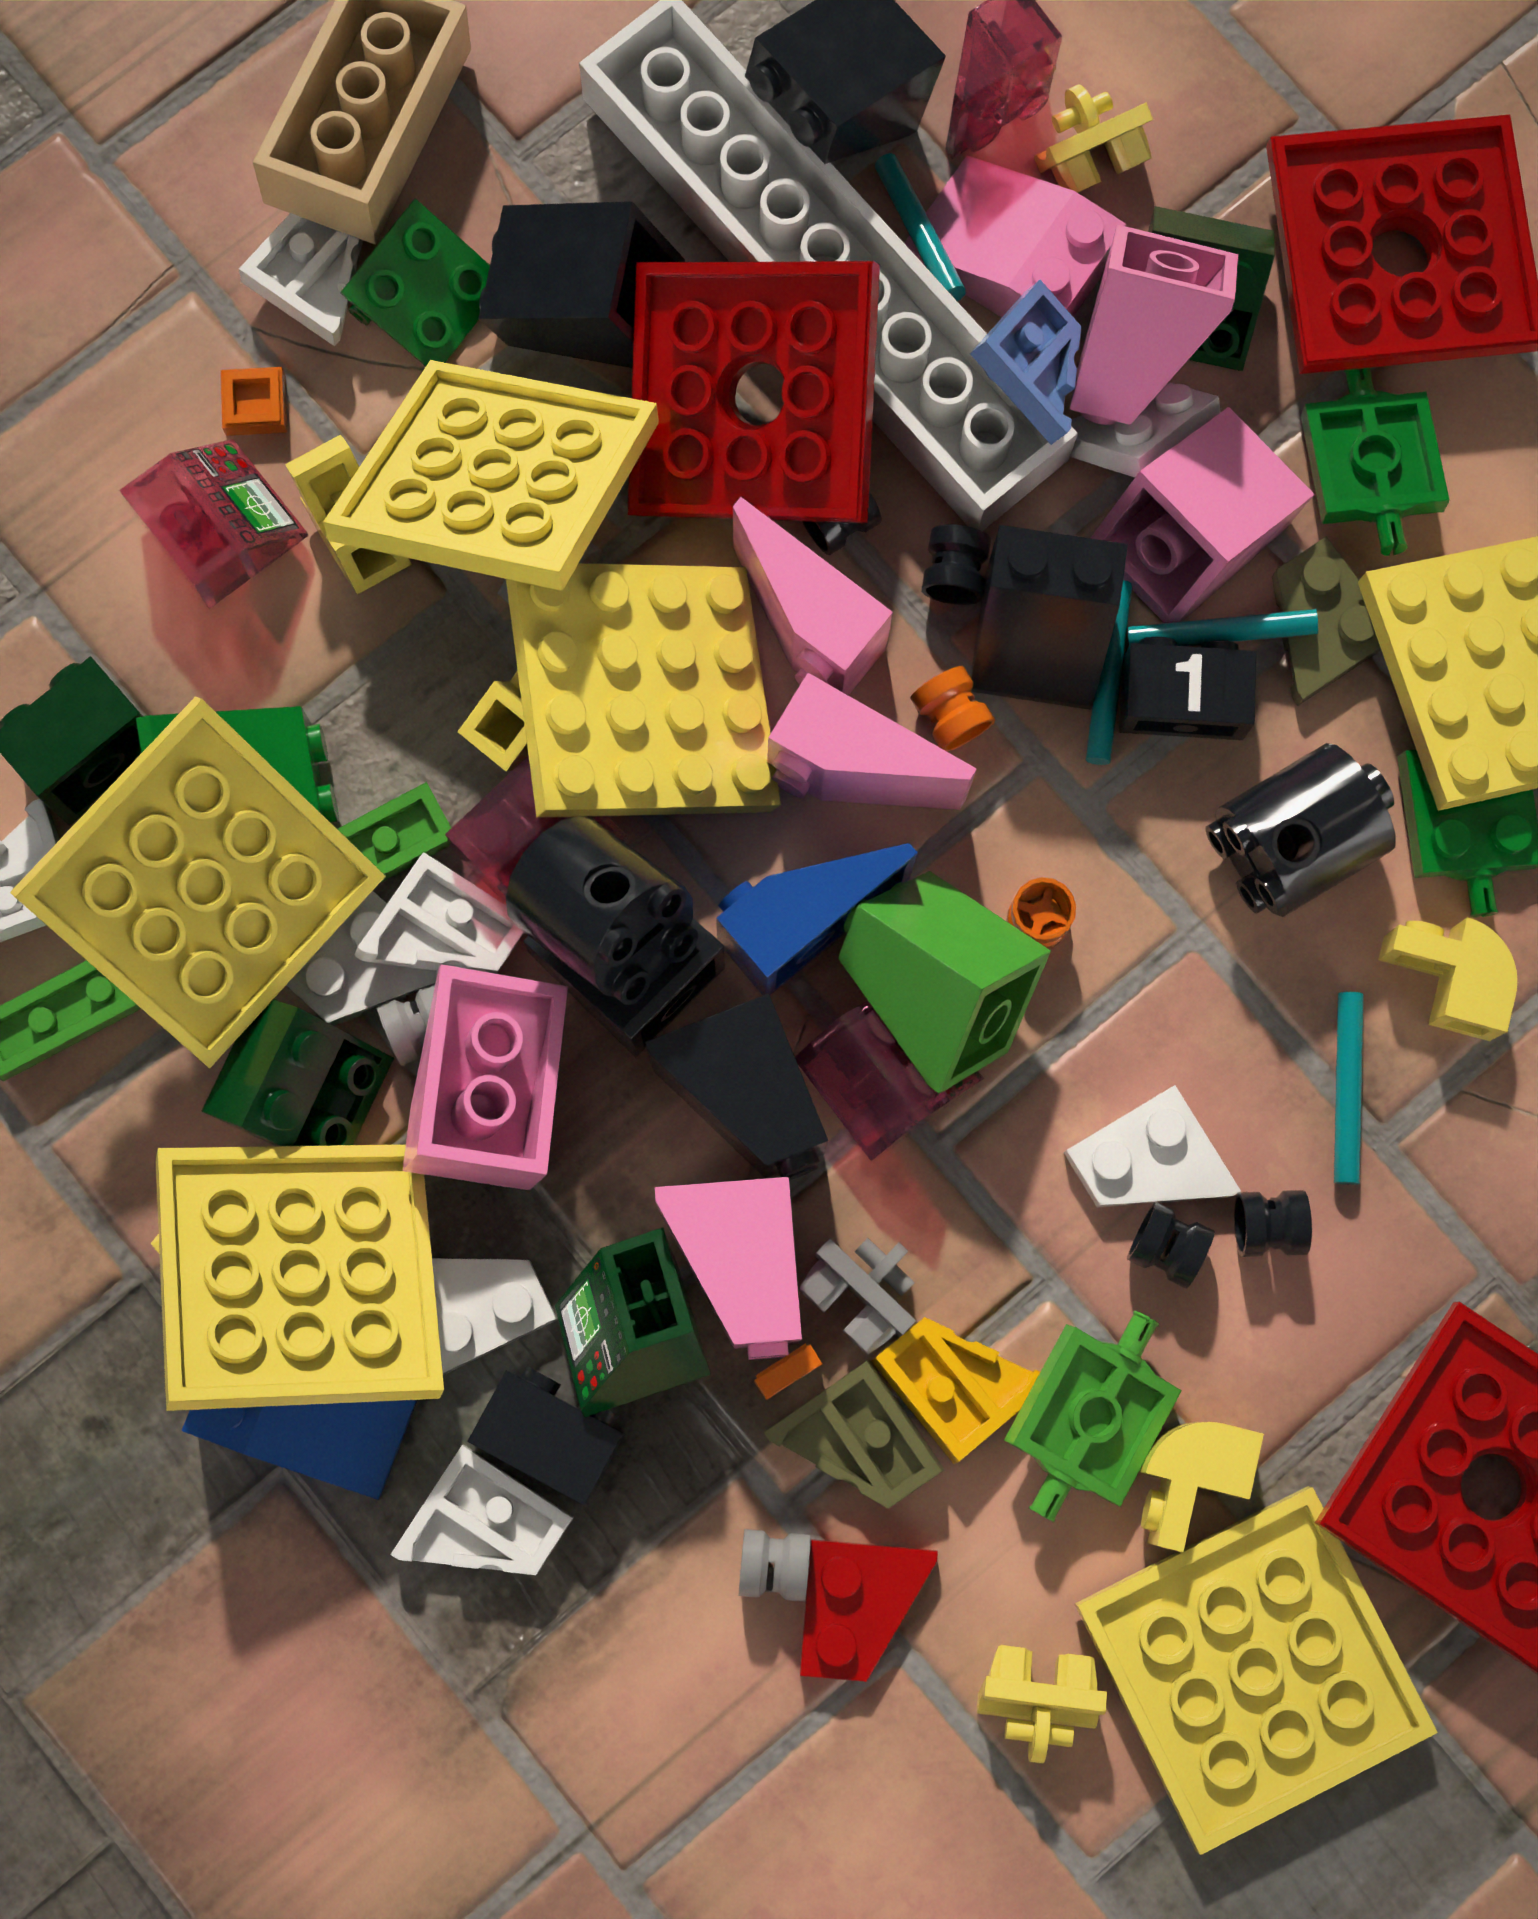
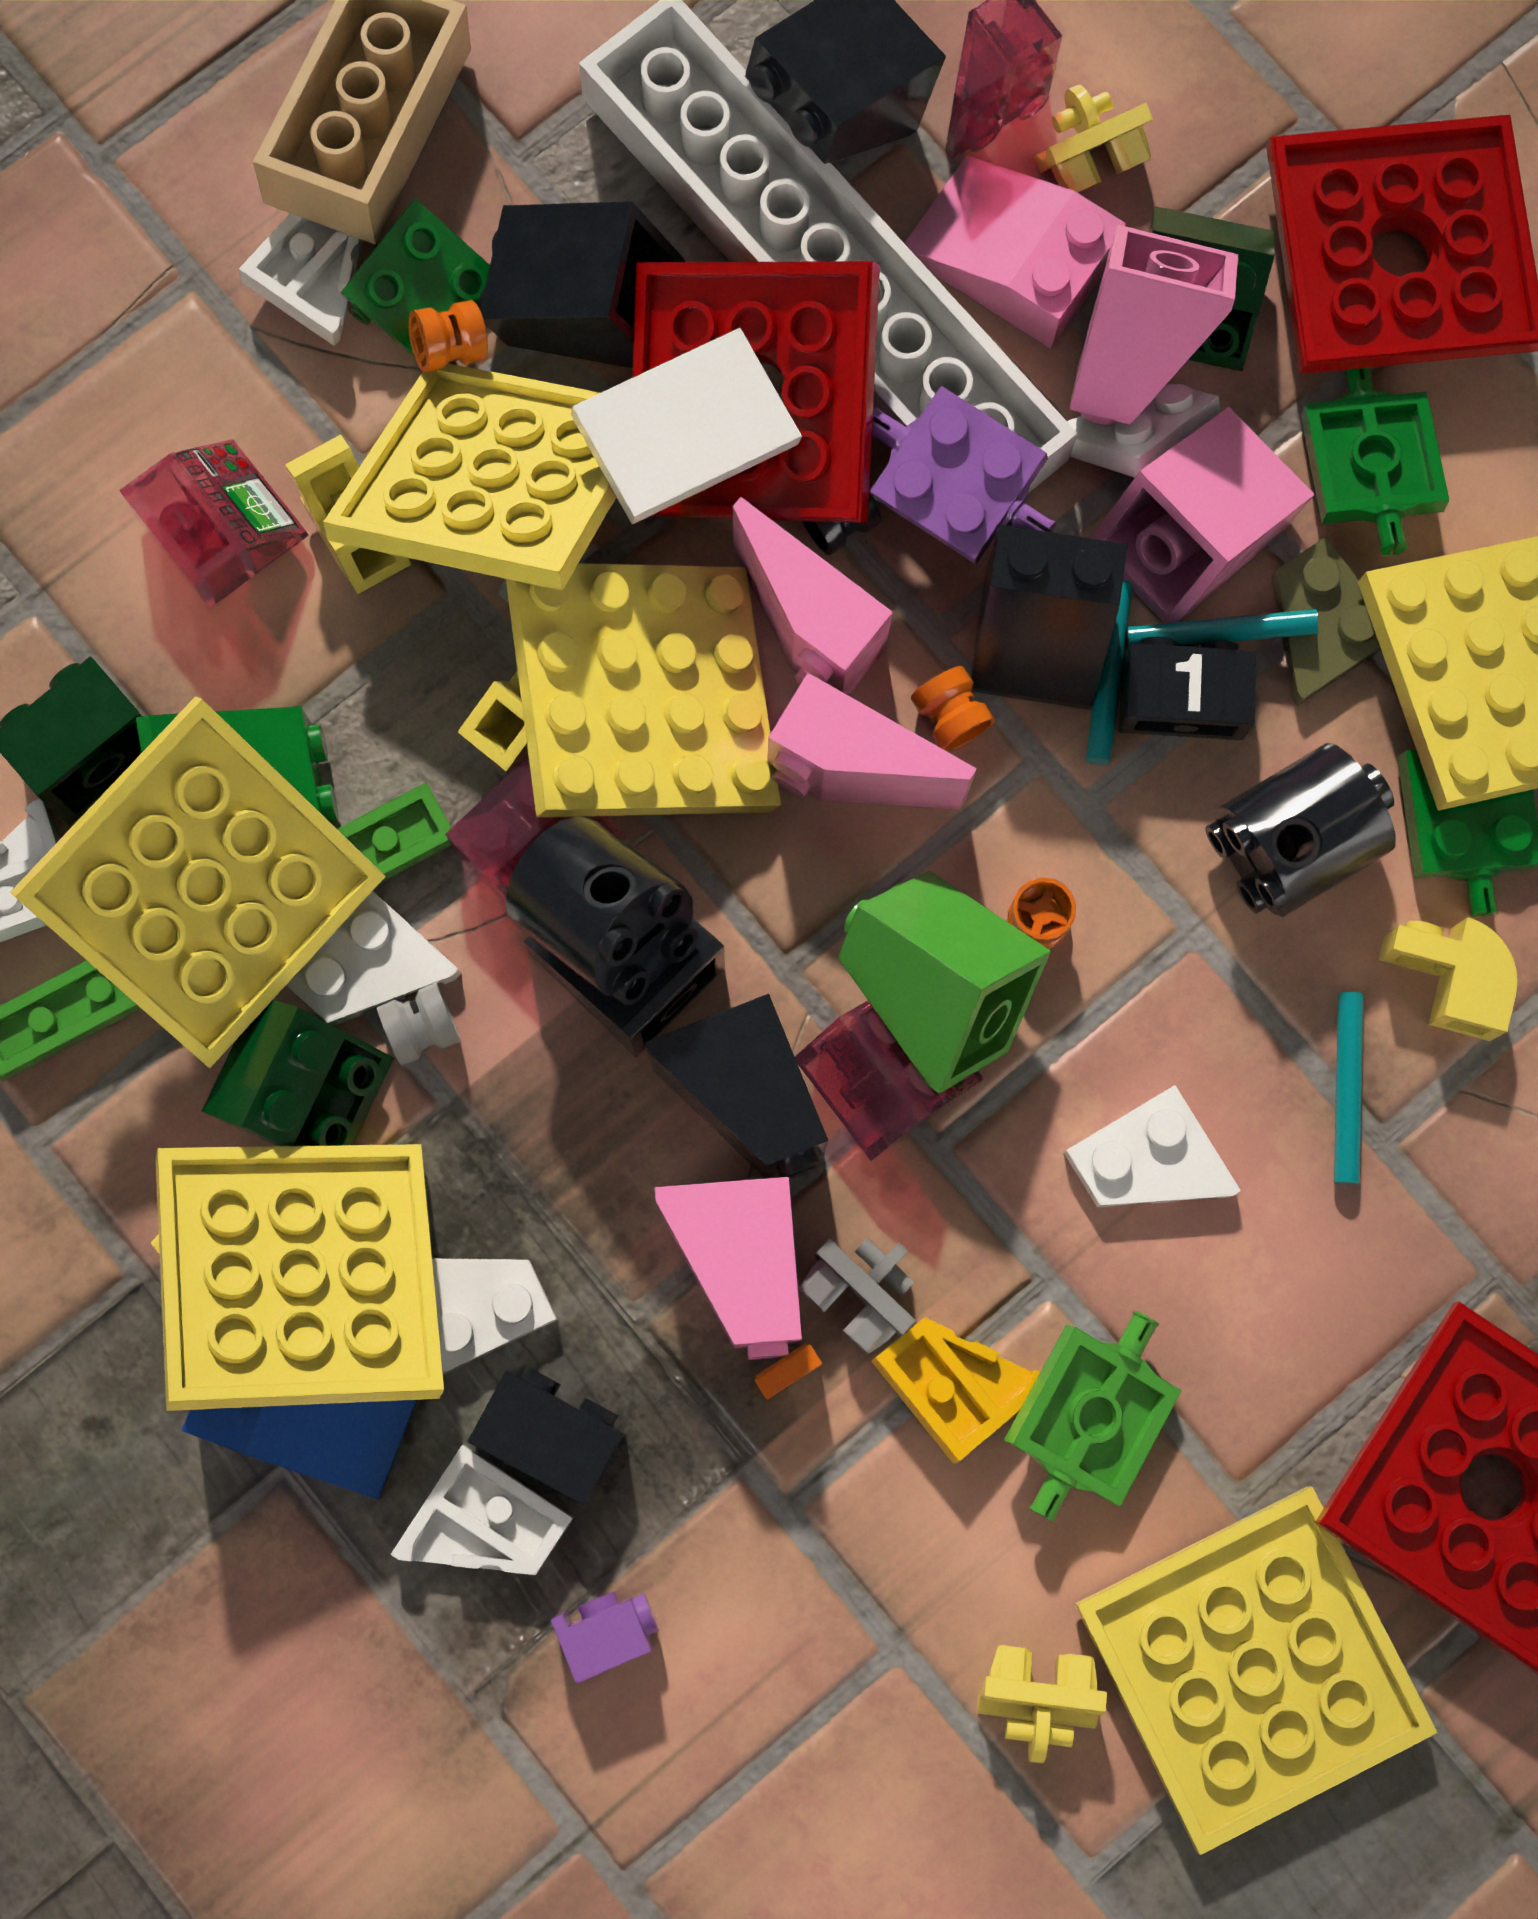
orange tile [221,367,287,436] -> none
white wing [354,852,524,974] -> none
bright pink slope [402,964,568,1190] -> none
dark green slope [555,1227,711,1417] -> none
blue slope [716,843,918,995] -> none
light grey wheel [738,1529,810,1602] -> none
olive wing [764,1359,944,1509] -> none
red wing [800,1539,938,1682] -> none
teal bar [875,153,966,302] -> none
black wheel [921,524,992,605] -> none
medium blue wing [970,280,1081,445] -> none
black wheel [1127,1202,1215,1289] -> none
light yellow brick [1139,1422,1264,1552] -> none
black wheel [1234,1190,1312,1257] -> none
none -> orange wheel [408,300,488,373]
none -> medium lavender brick [551,1591,659,1684]
none -> white tile [571,328,802,524]
none -> medium lavender plate [870,386,1056,564]

